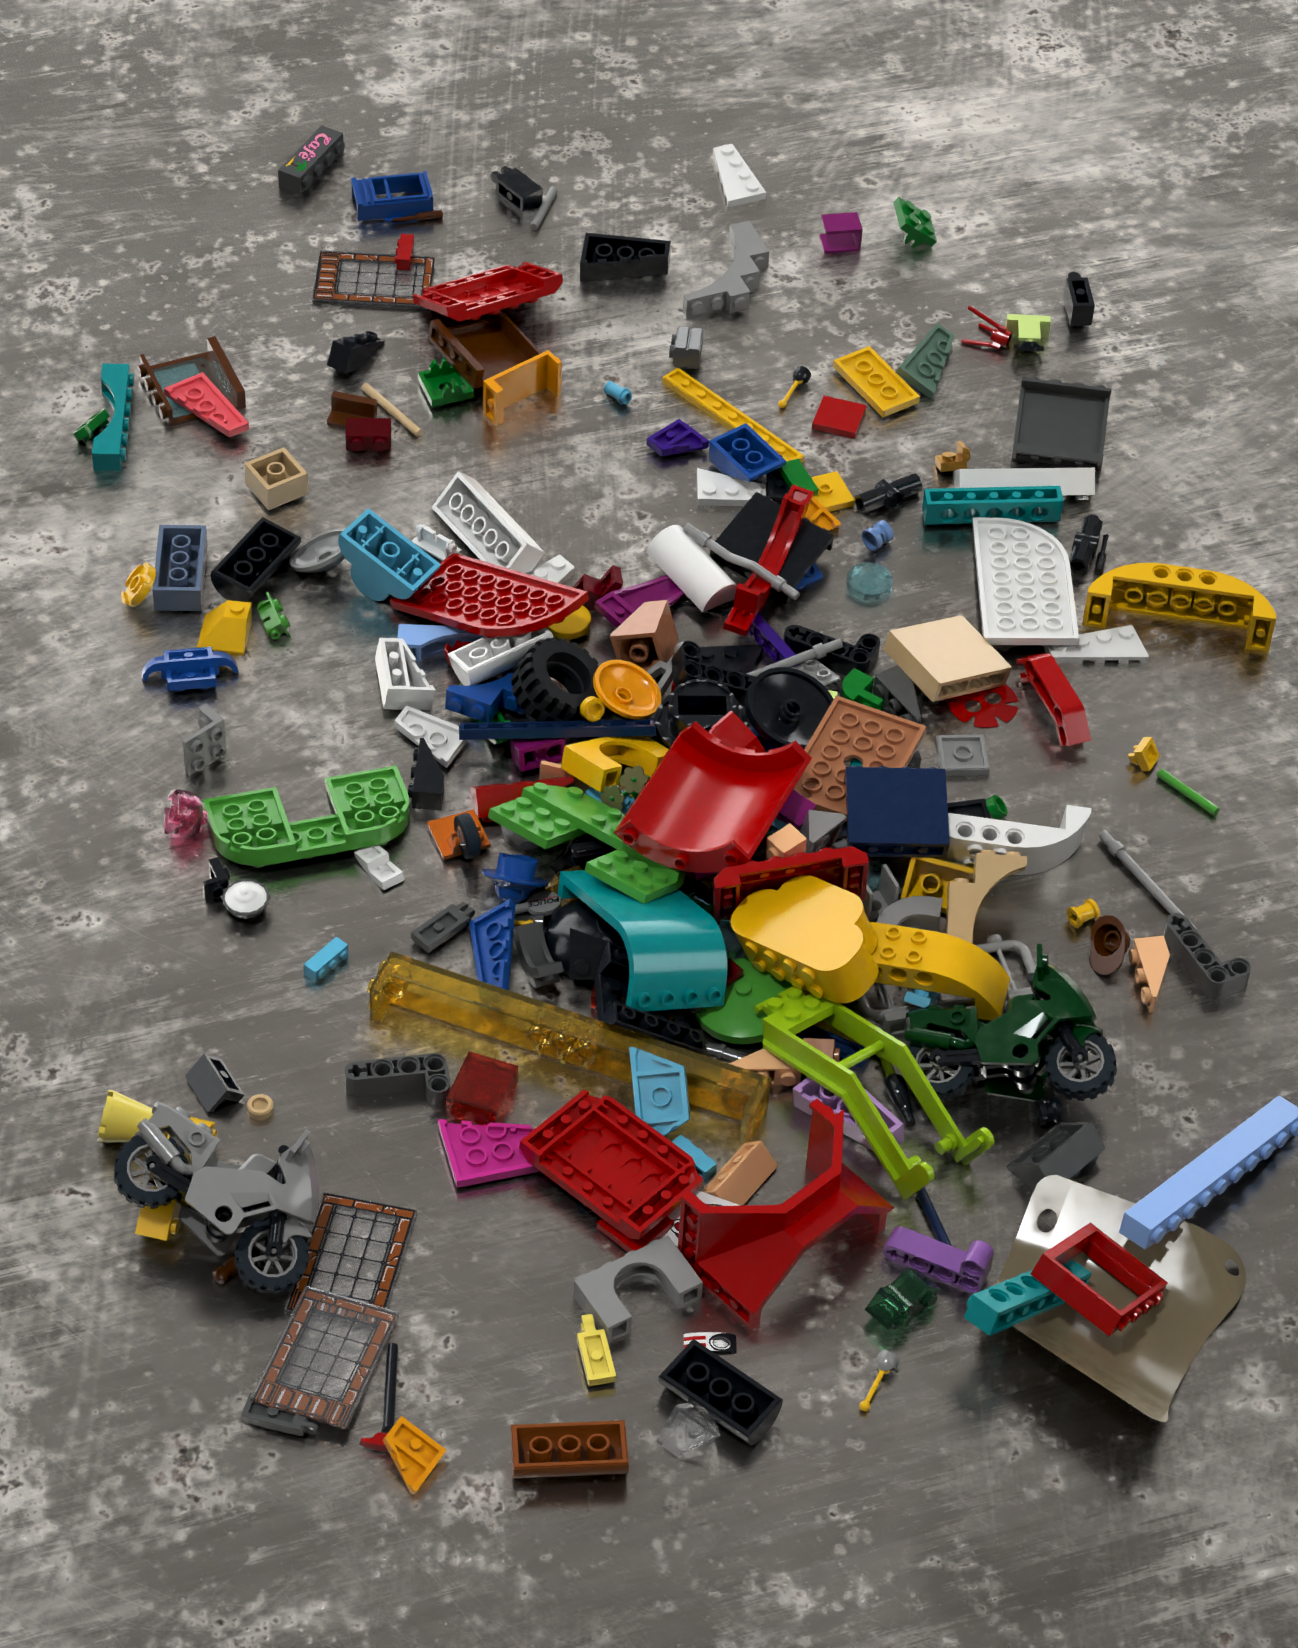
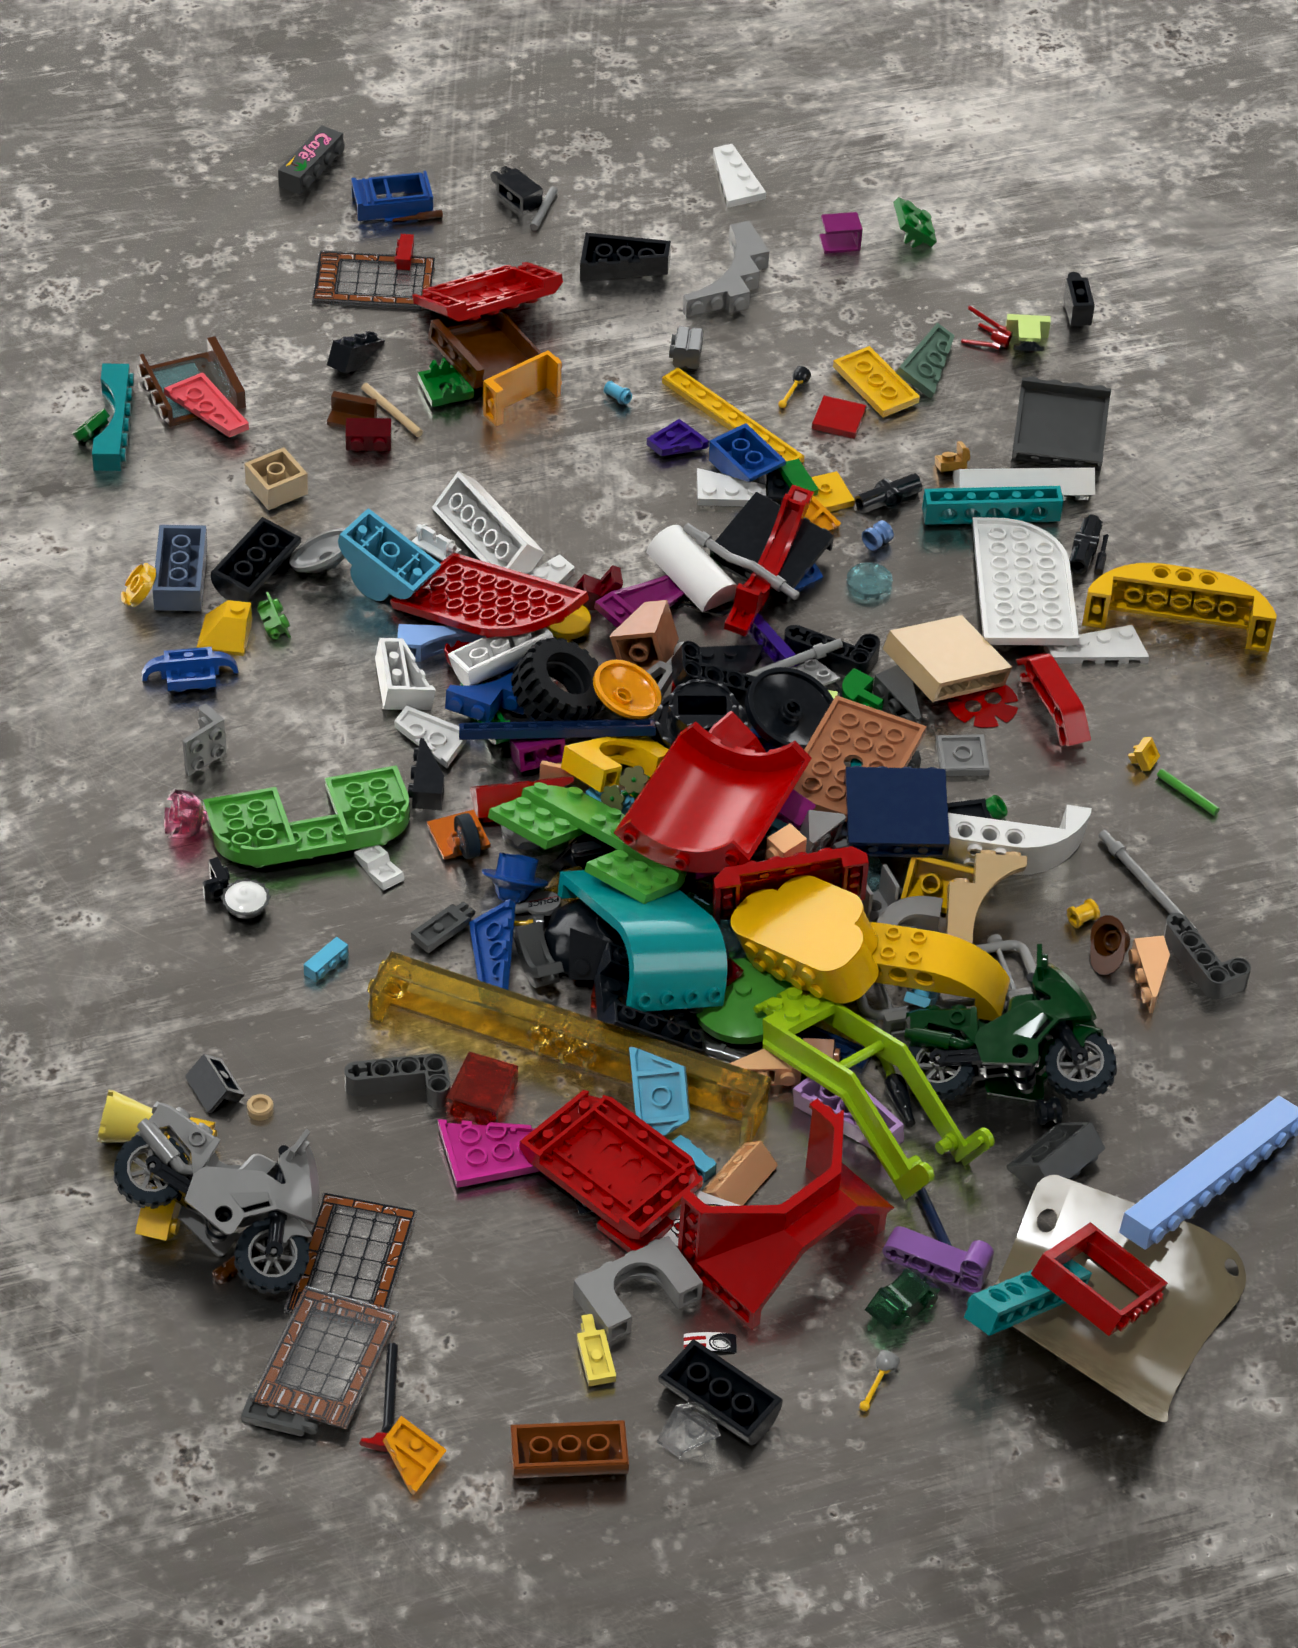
yellow tile [580,696,605,722] -> none

